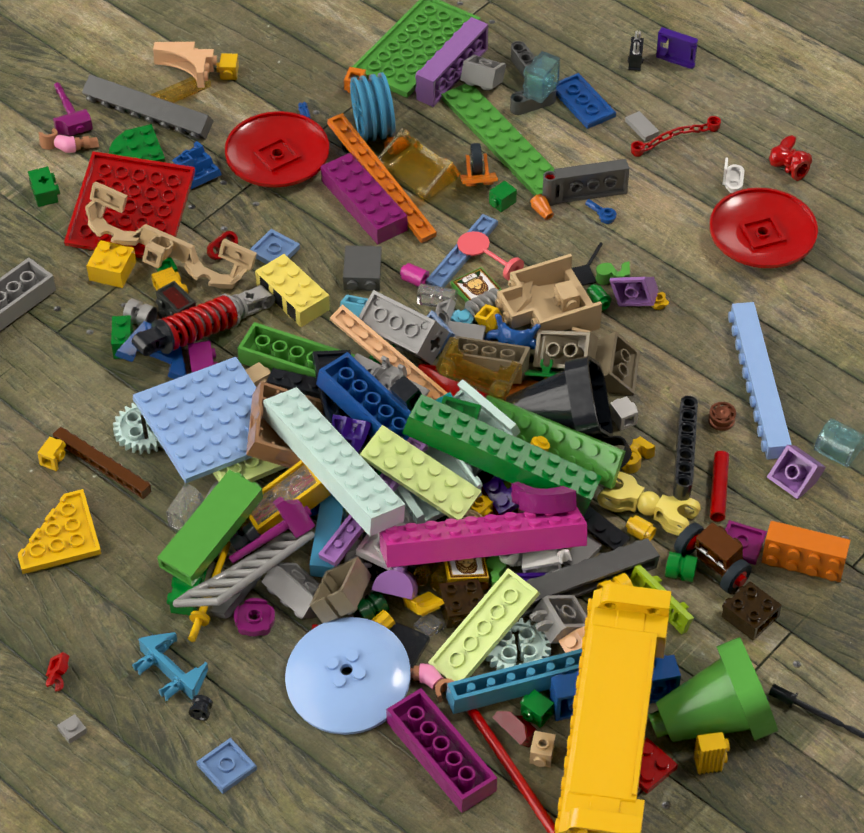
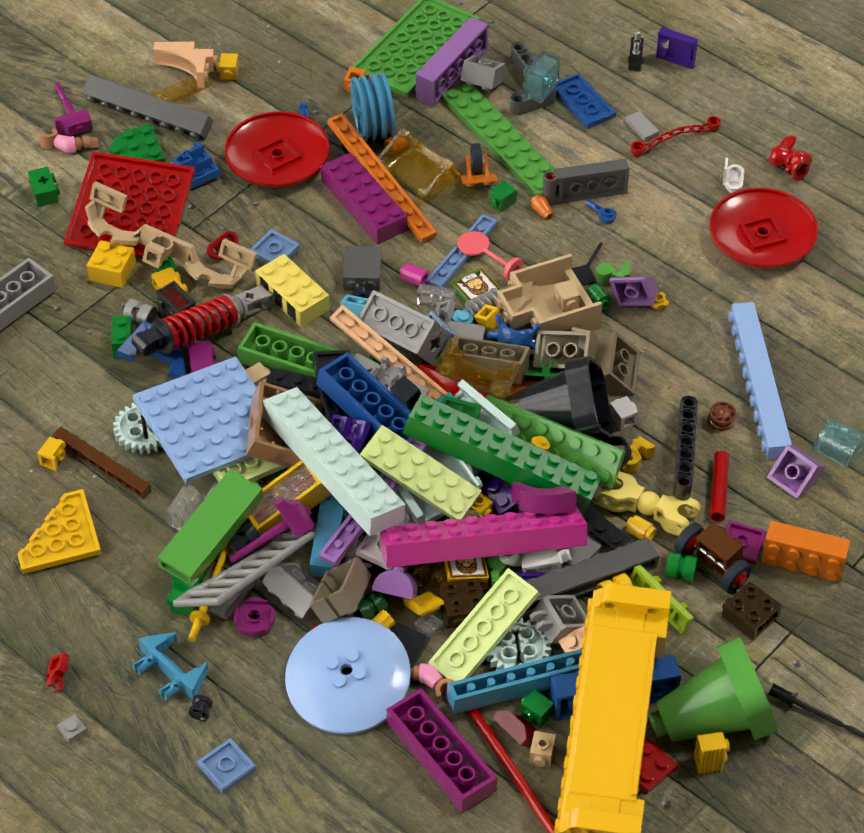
none -> black wheel [352,281,371,299]

